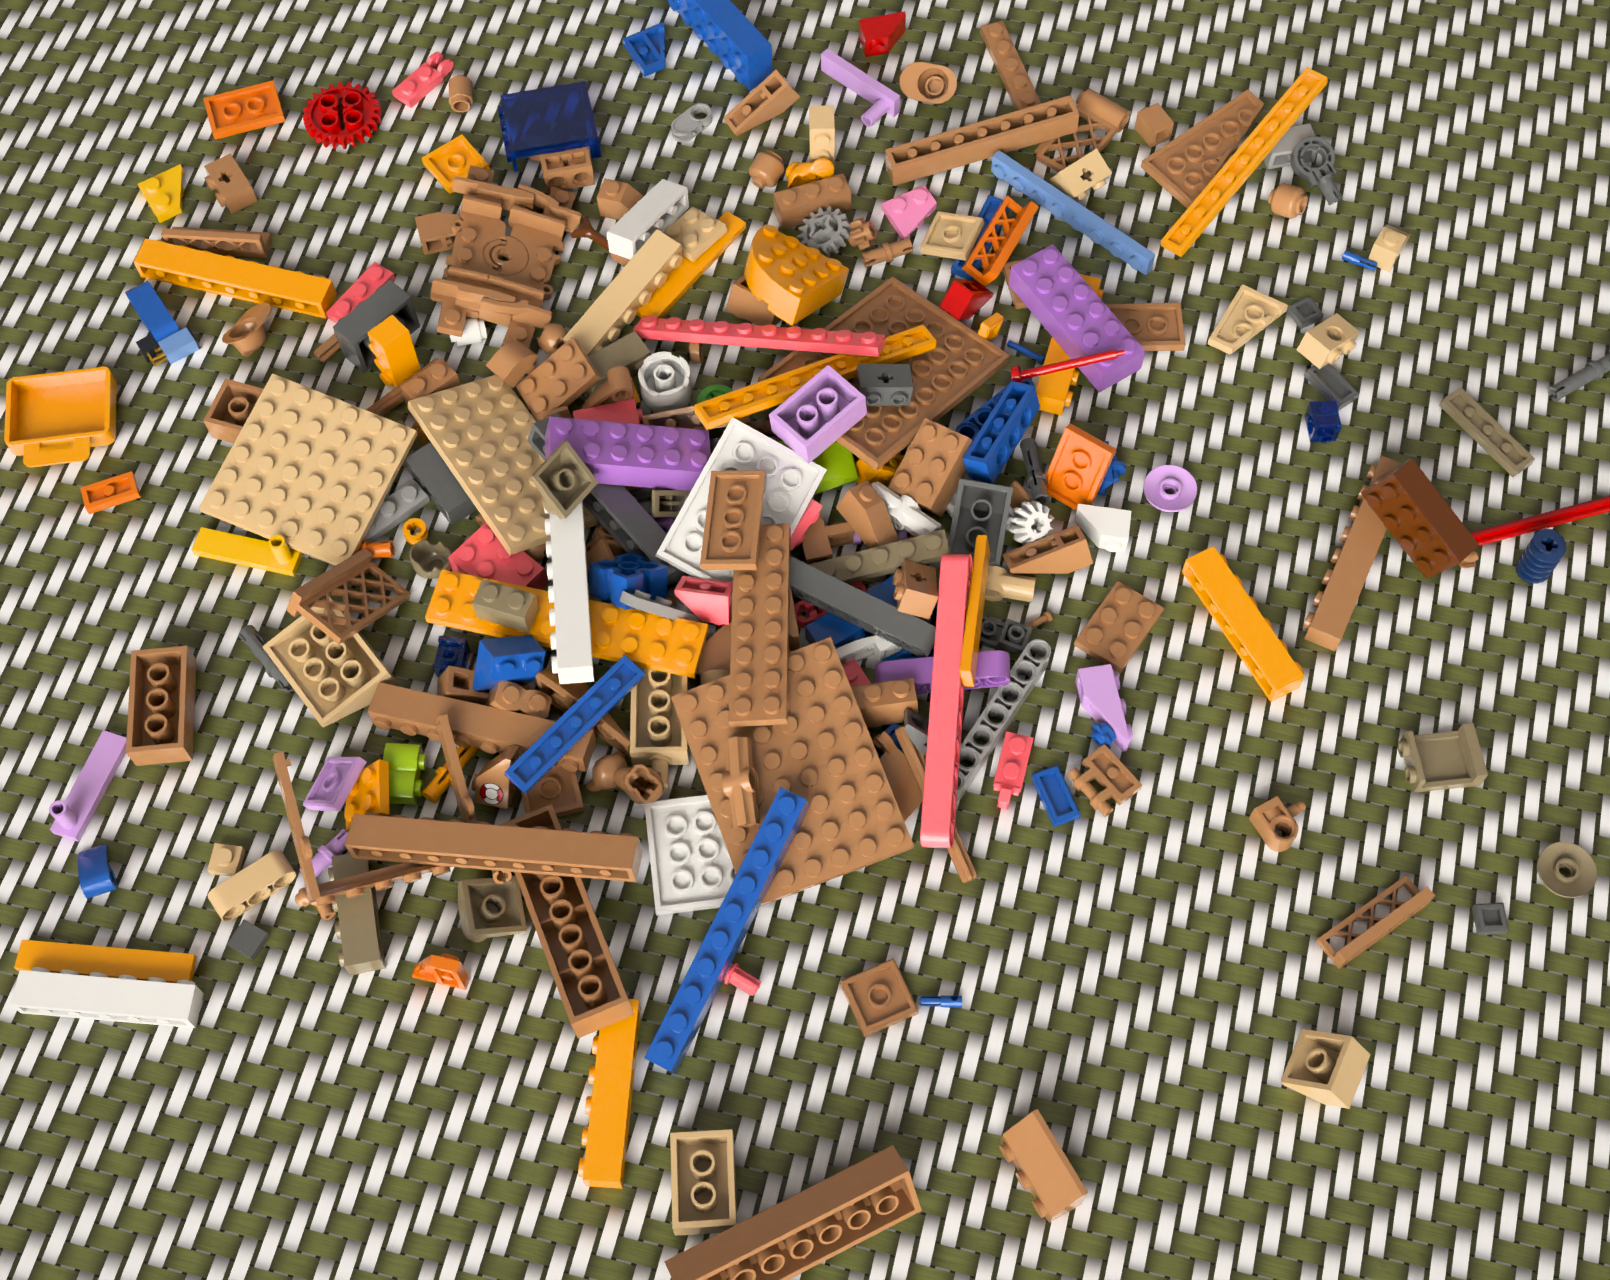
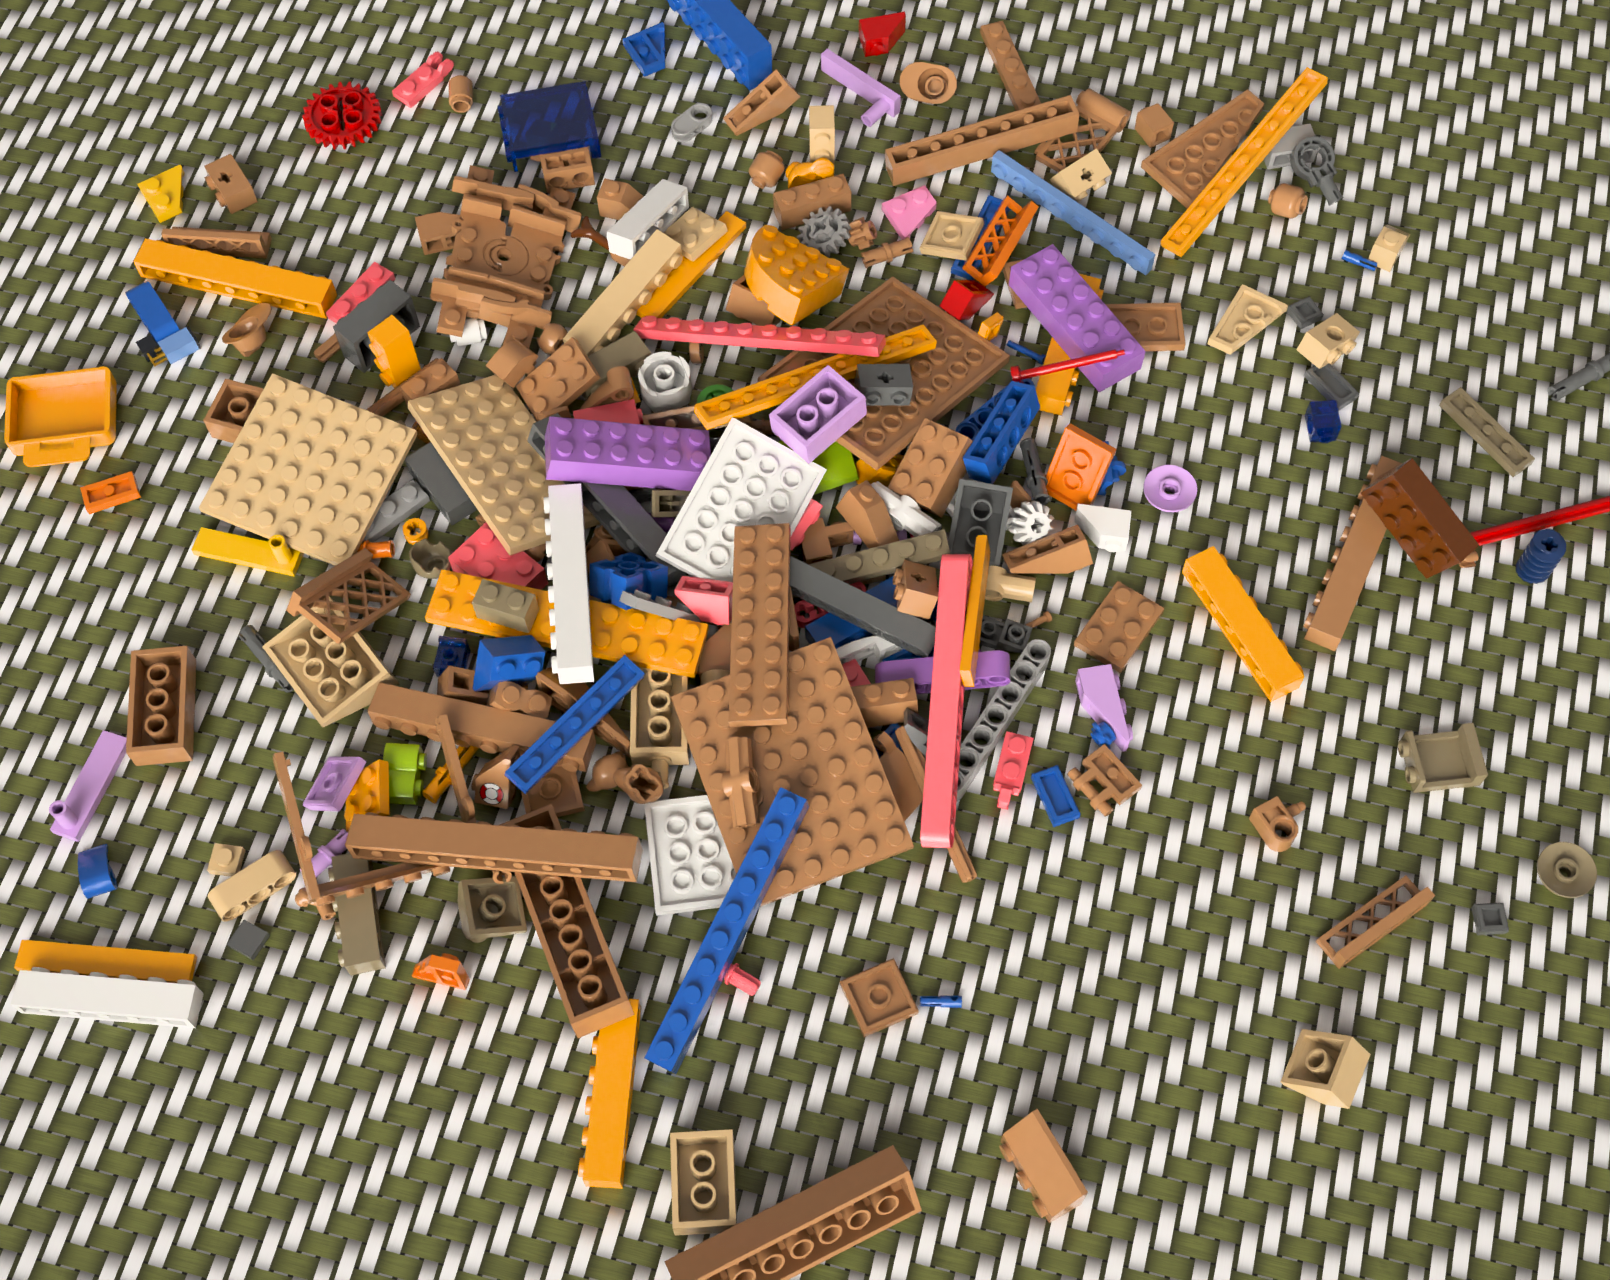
orange plate [203,80,286,140] -> none
light orange plate [422,134,490,194] -> none
dark tan slope [530,440,599,519] -> none
medium nougat plate [700,470,767,570] -> none

